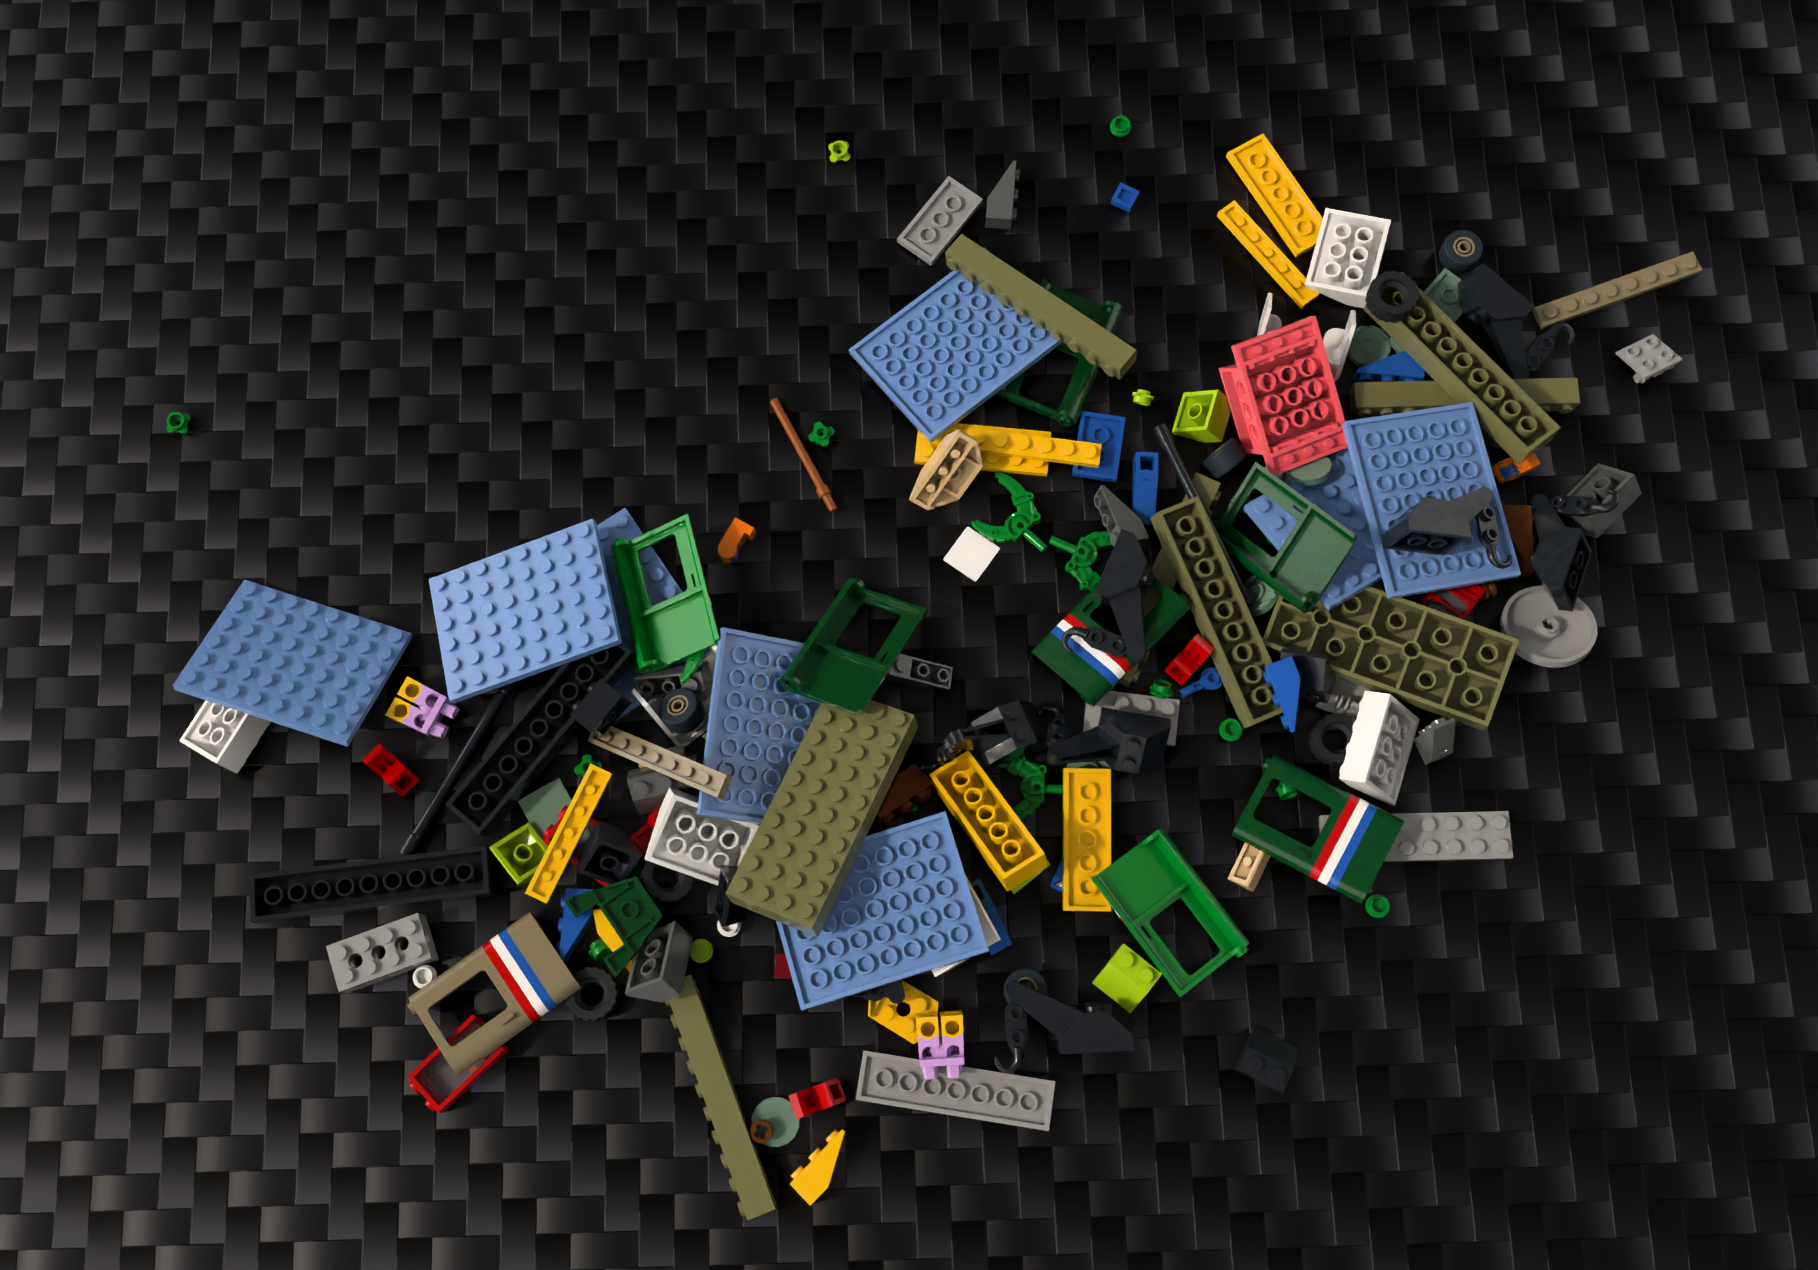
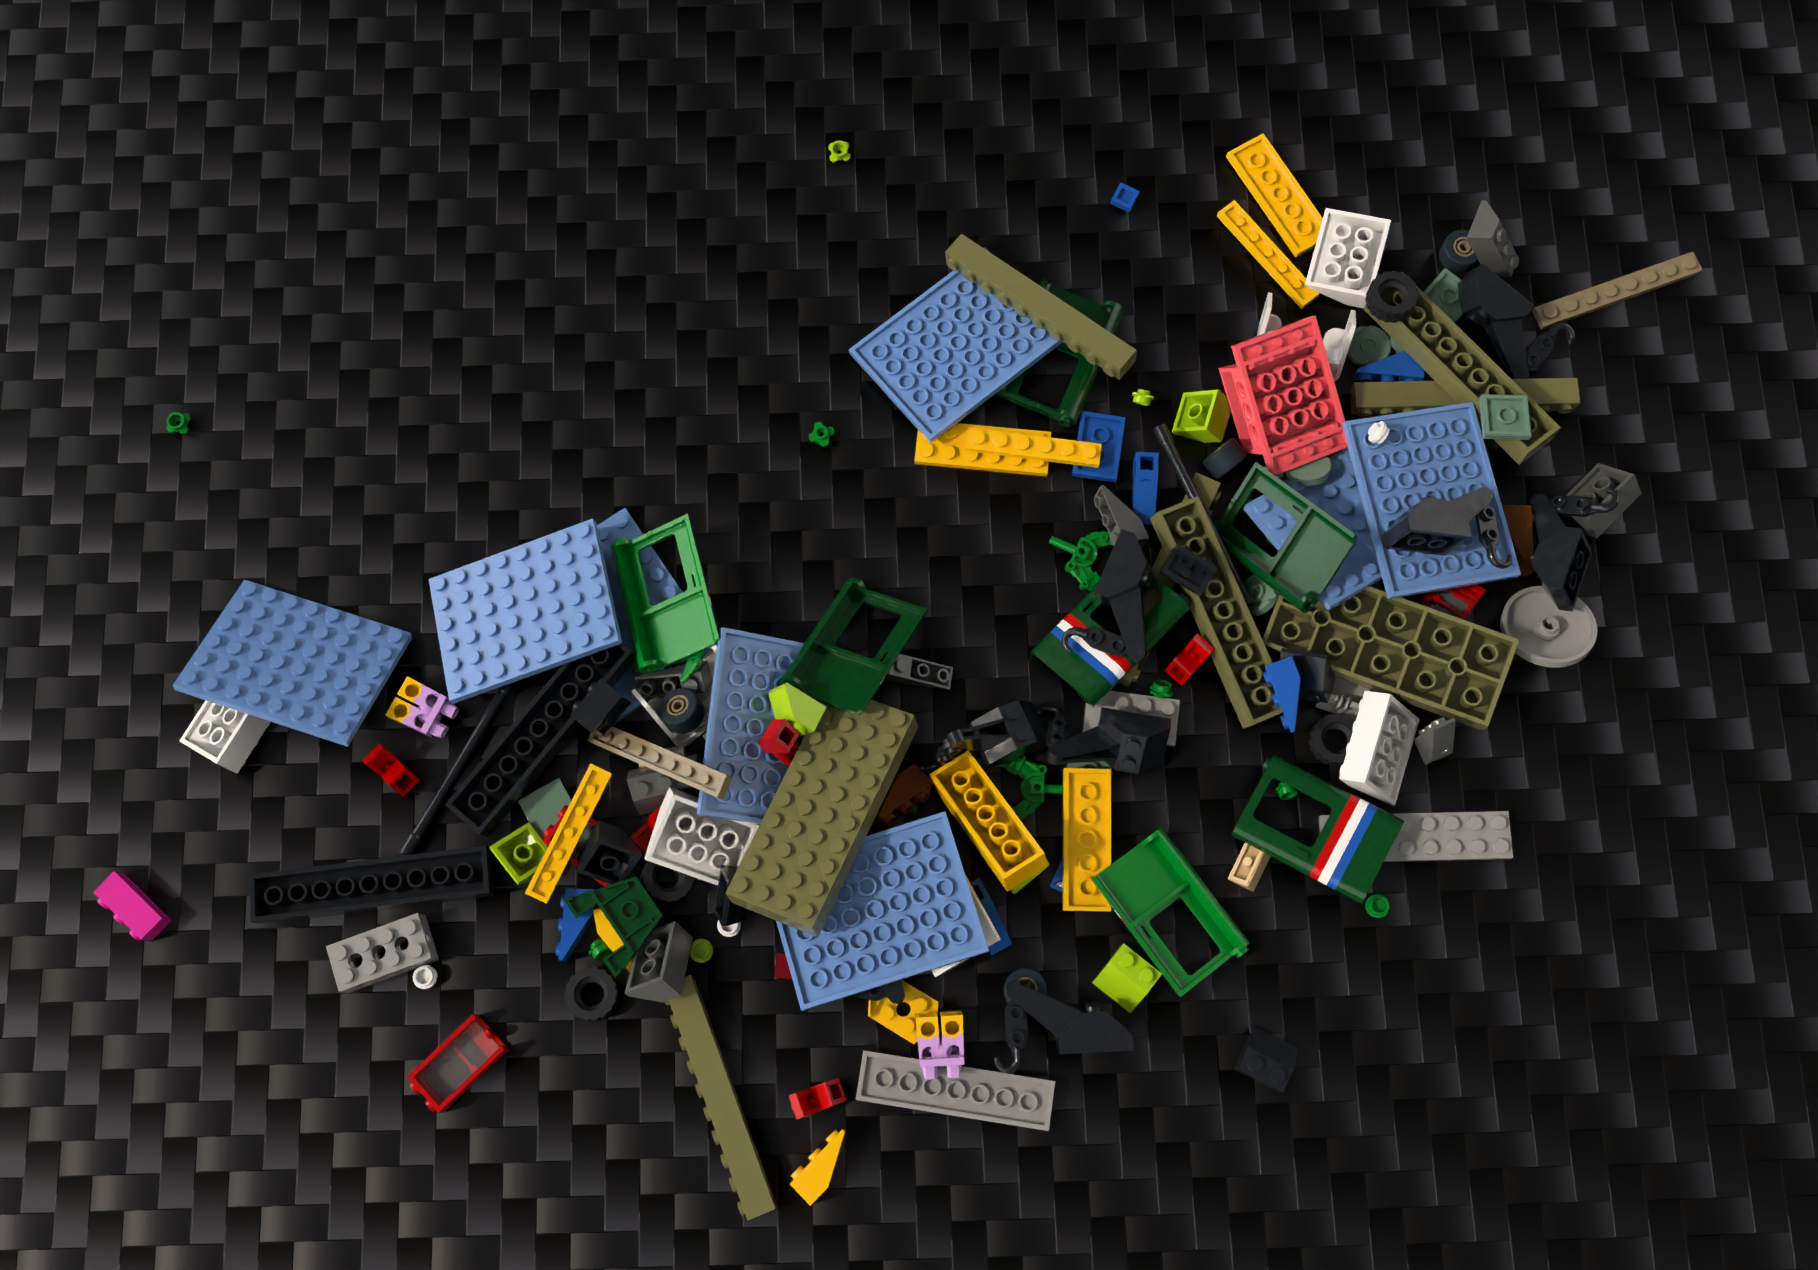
dark tan piece [407,912,581,1076] -> none
green plate [574,755,602,777] -> none
orange leg [718,517,757,563] -> none
reddish brown bush [750,1120,773,1143] -> none
sand green tile [751,1097,800,1147] -> none
dark orange bar [770,398,838,513] -> none
light grey plate [897,176,983,266] -> none
tan wedge [909,429,983,511] -> none
white sticker [943,527,1000,582] -> none
green bar [971,471,1048,553] -> none
dark grey slope [985,161,1020,229] -> none
green plate [1110,116,1131,137] -> none
blue plate [1179,667,1223,698] -> none
green plate [1219,718,1243,742] -> none
reddish brown bush [1477,581,1497,601] -> none
orange leg [1491,453,1541,484] -> none
light grey hinge [1616,334,1682,383] -> none
none -> dark pink brick [93,871,172,941]
none -> red brick [759,719,800,767]
none -> lime slope [768,683,826,737]
none -> black bracket [1159,545,1218,596]
none -> white plate [1368,421,1390,444]
none -> dark grey slope [1467,200,1519,277]
none -> sand green tile [1479,394,1532,440]

